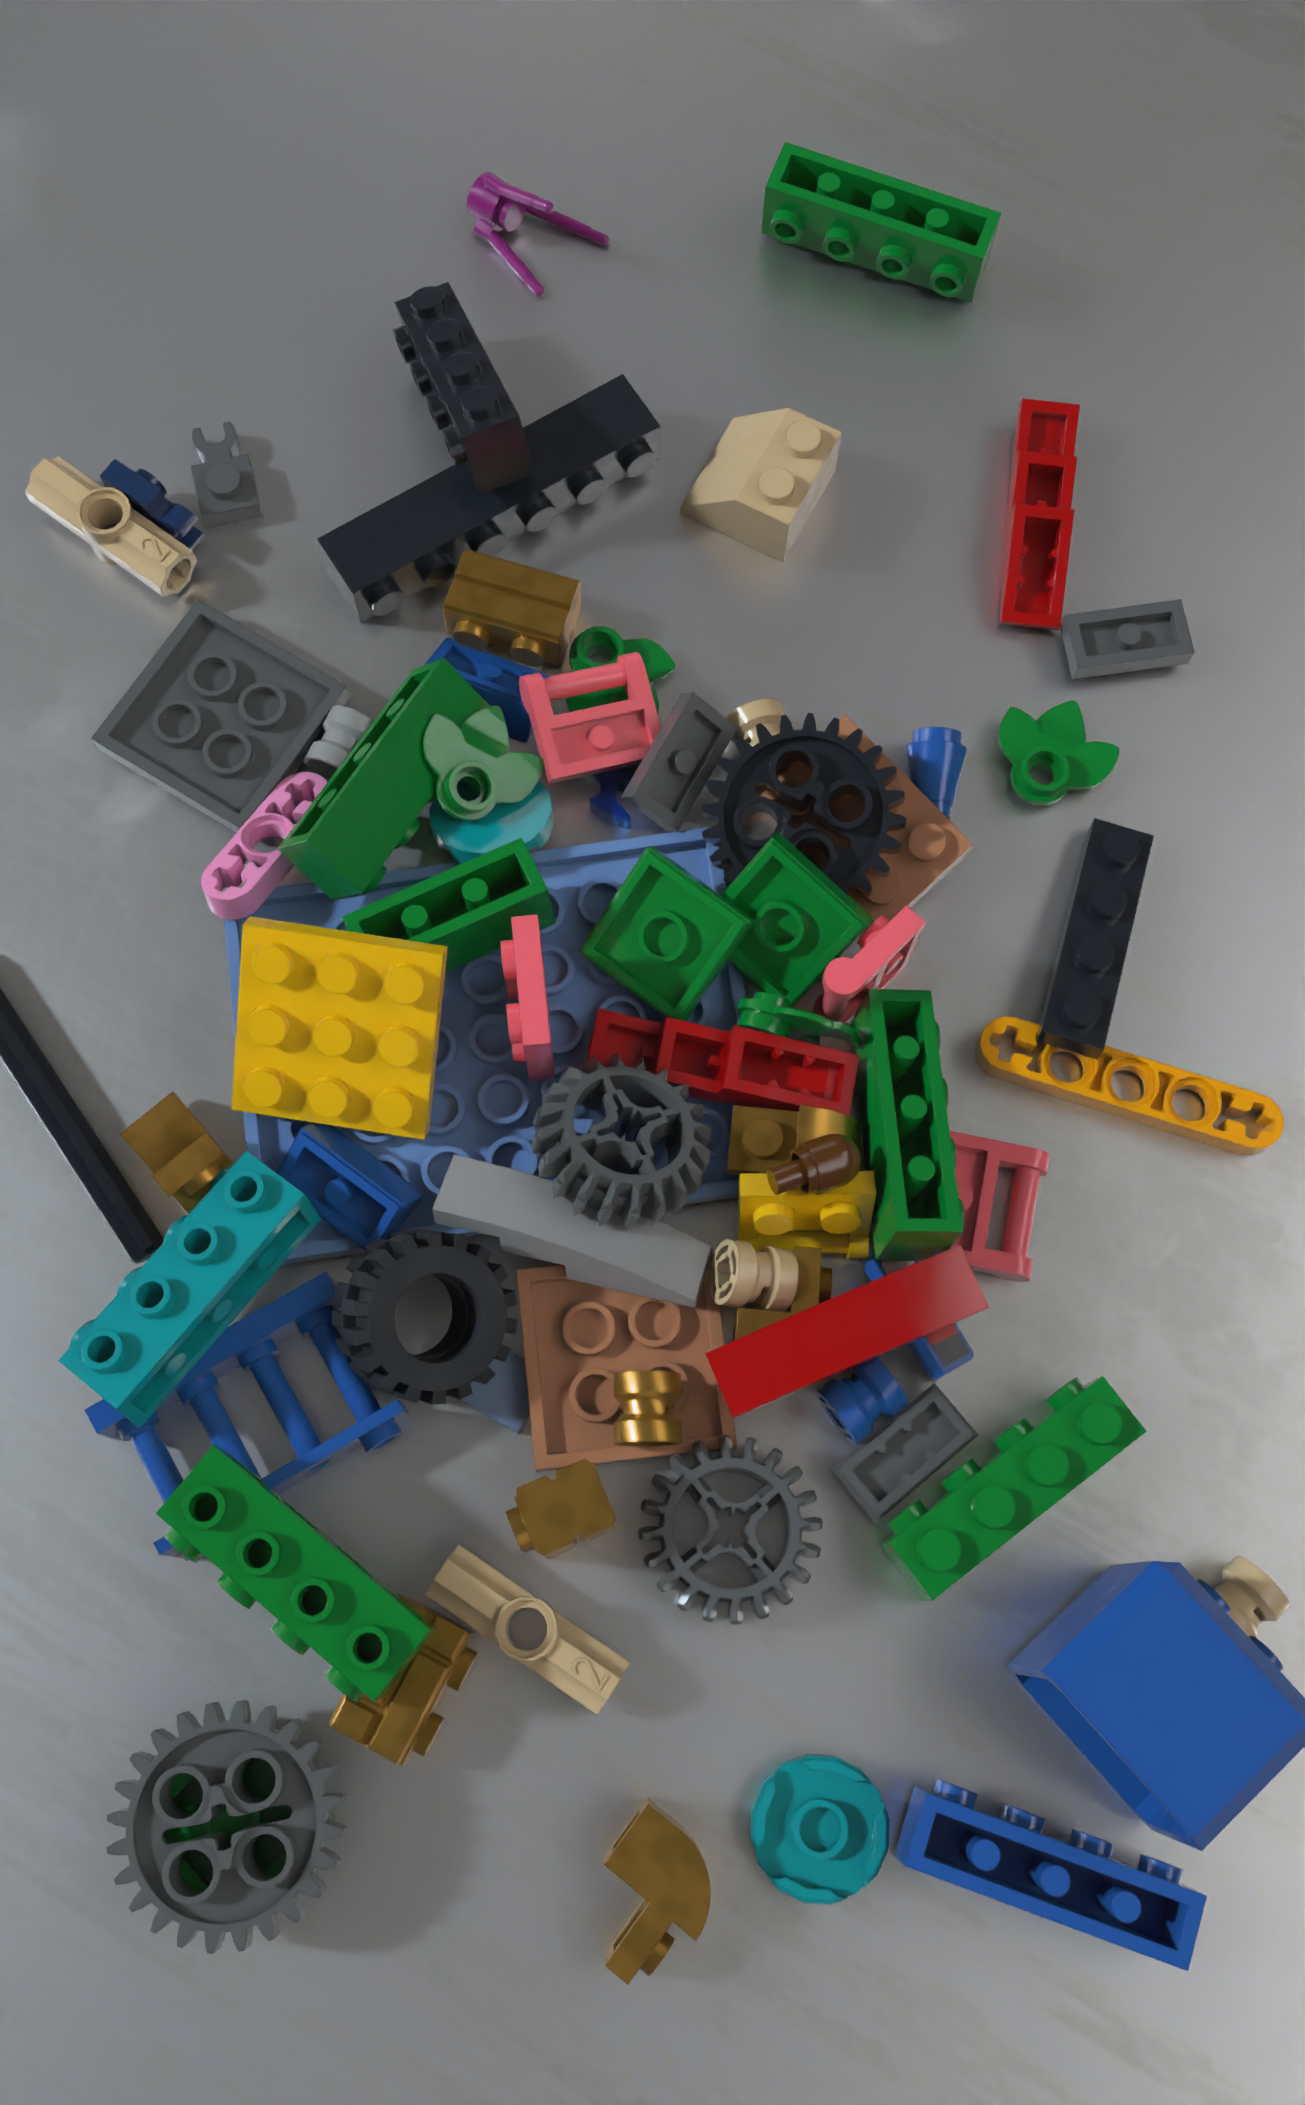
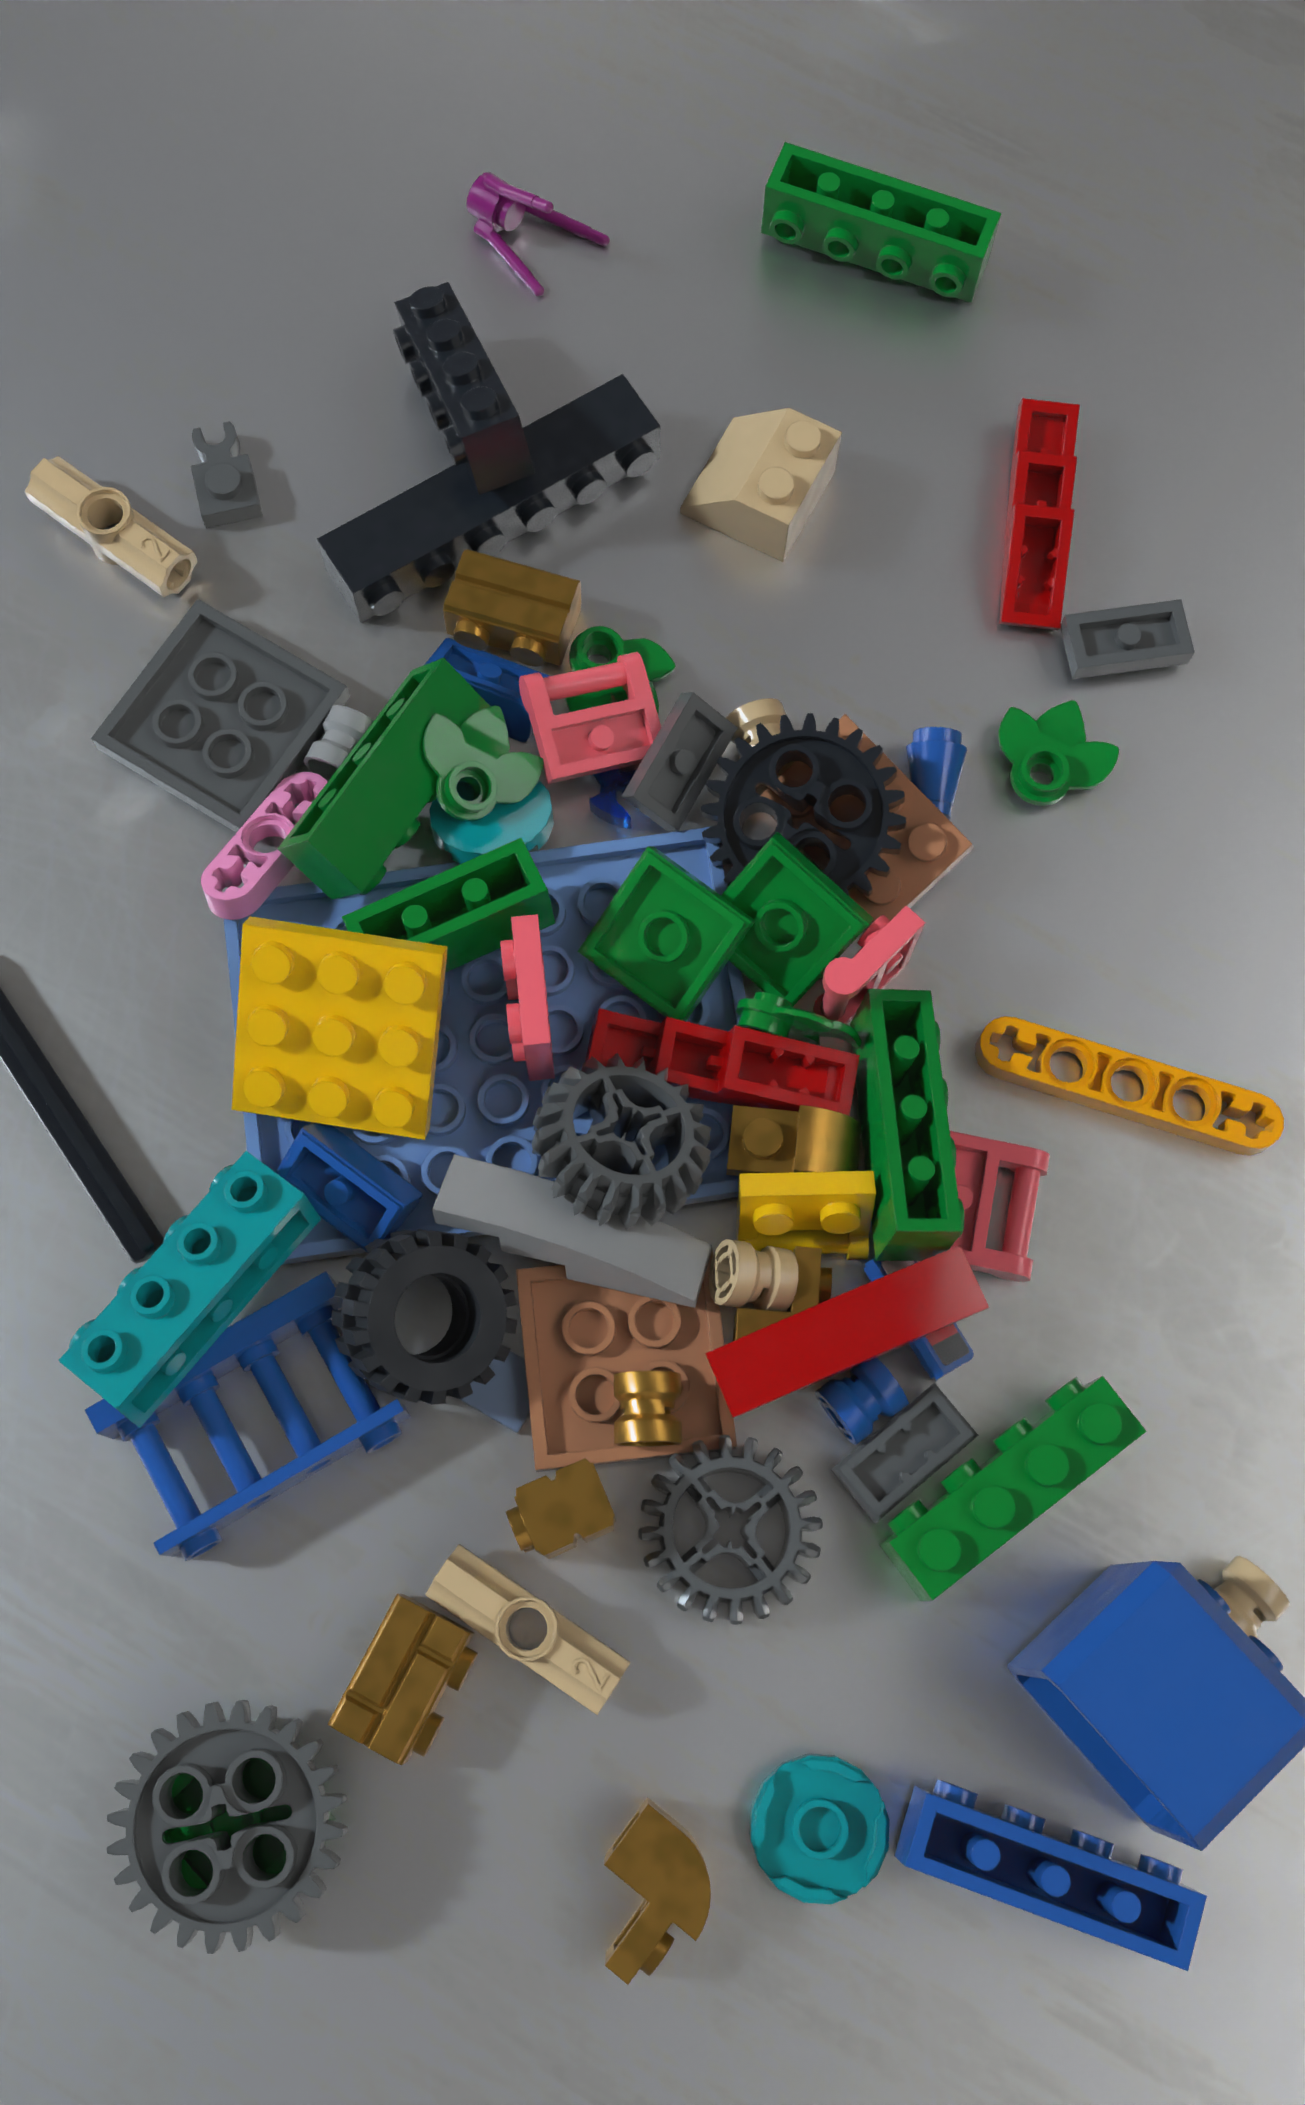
dark blue plate [100,459,204,550] -> none
pearl gold brick [120,1092,234,1214] -> none
green brick [156,1445,437,1703] -> none
reddish brown cylinder [767,1133,861,1195] -> none
black plate [1036,818,1154,1059] -> none

